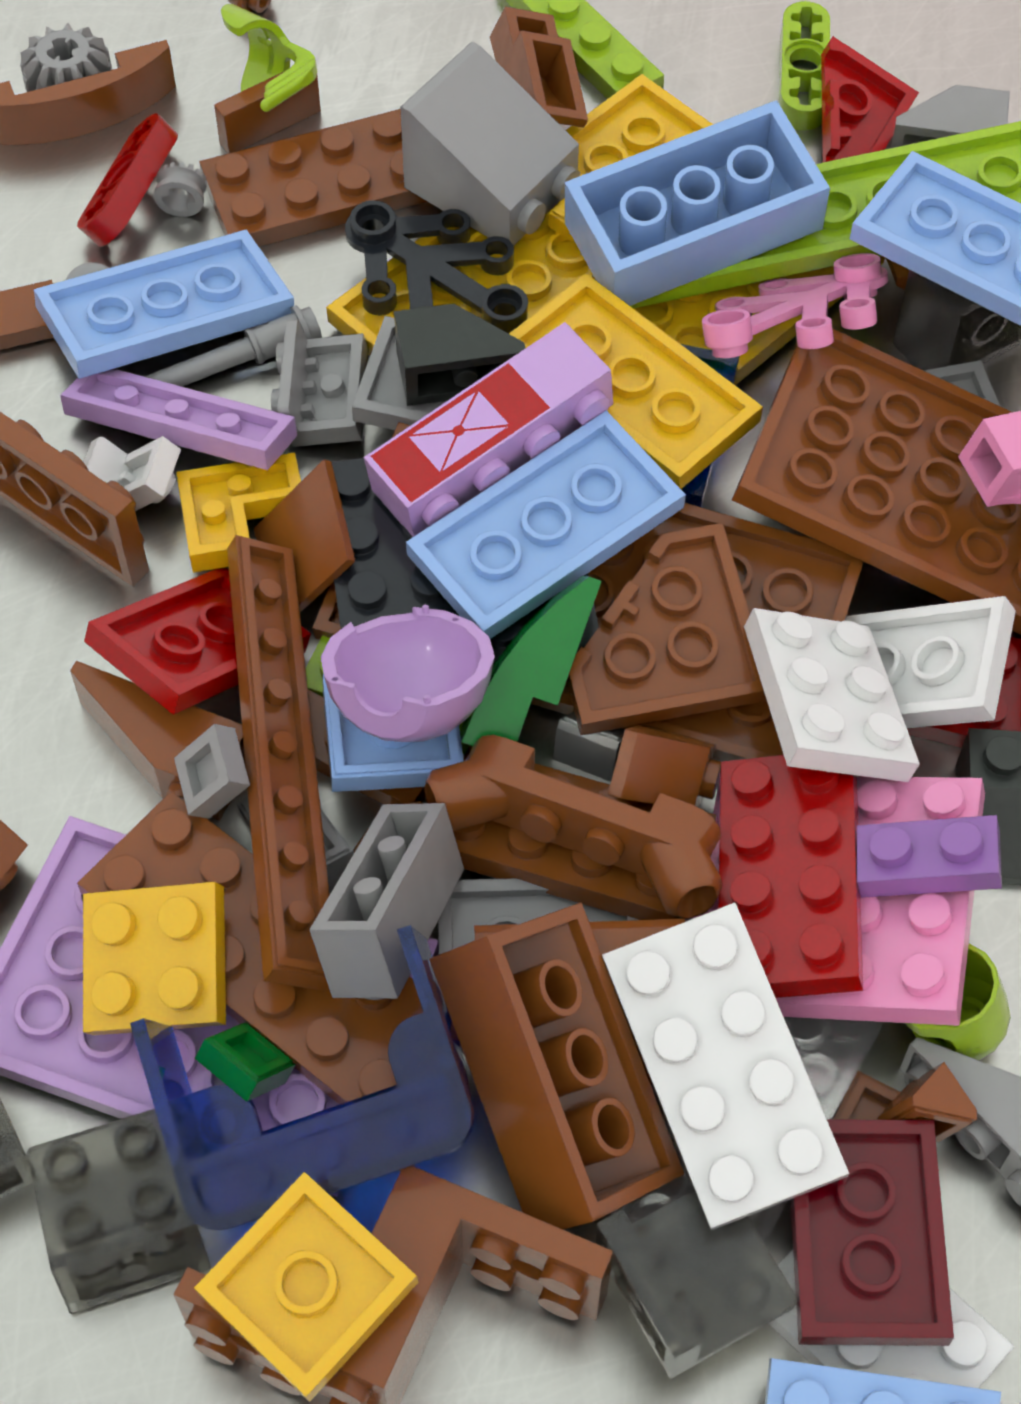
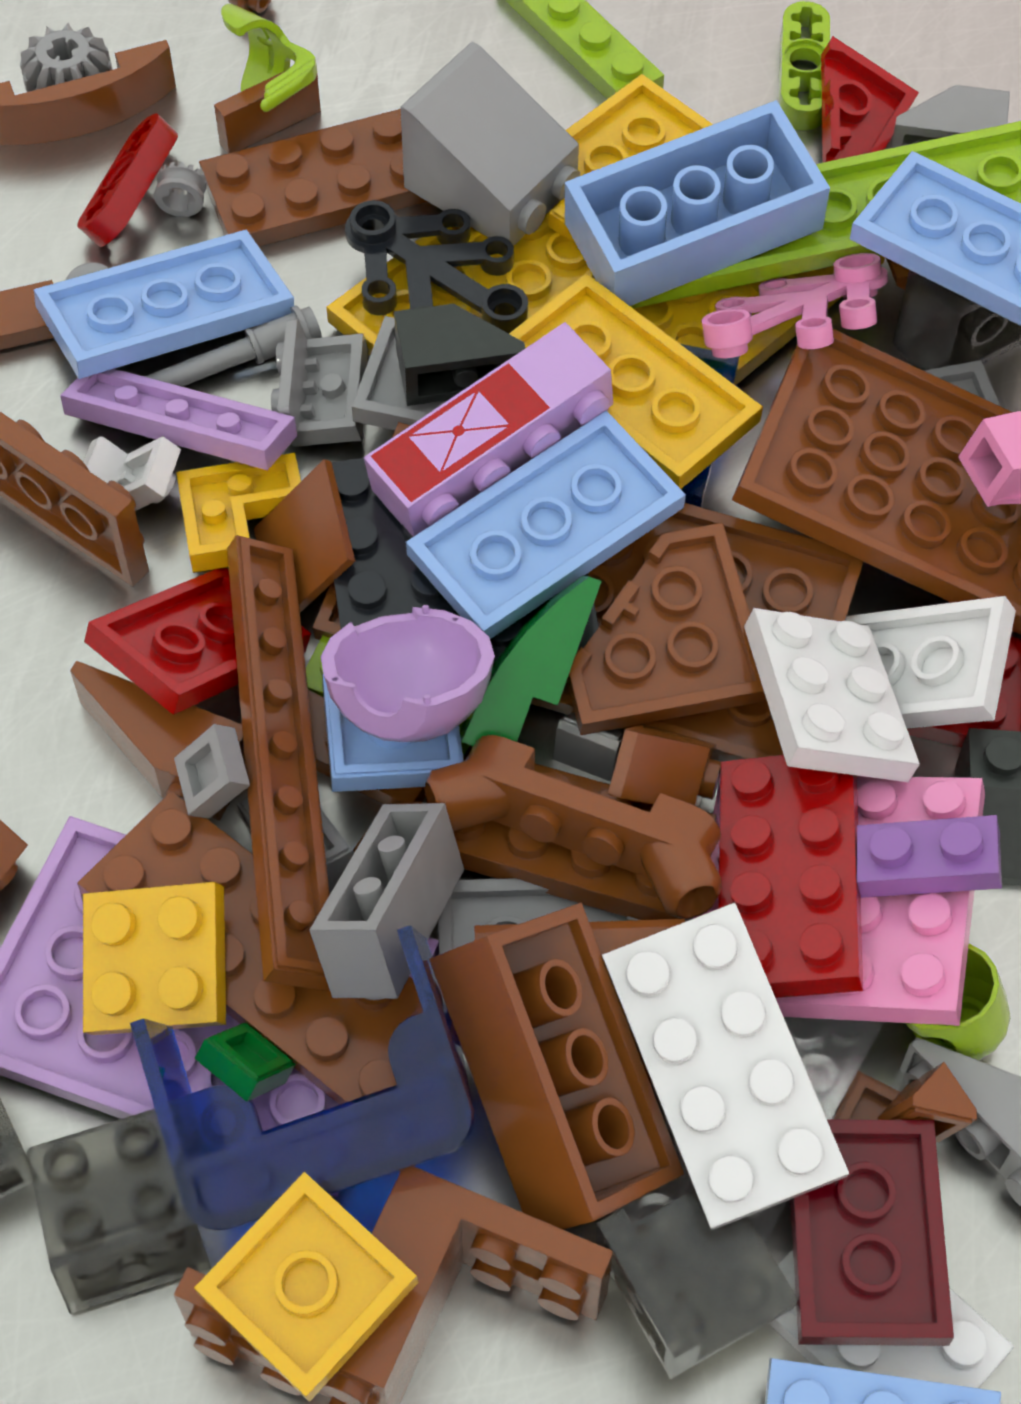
dark orange slope [490,6,588,128] -> none

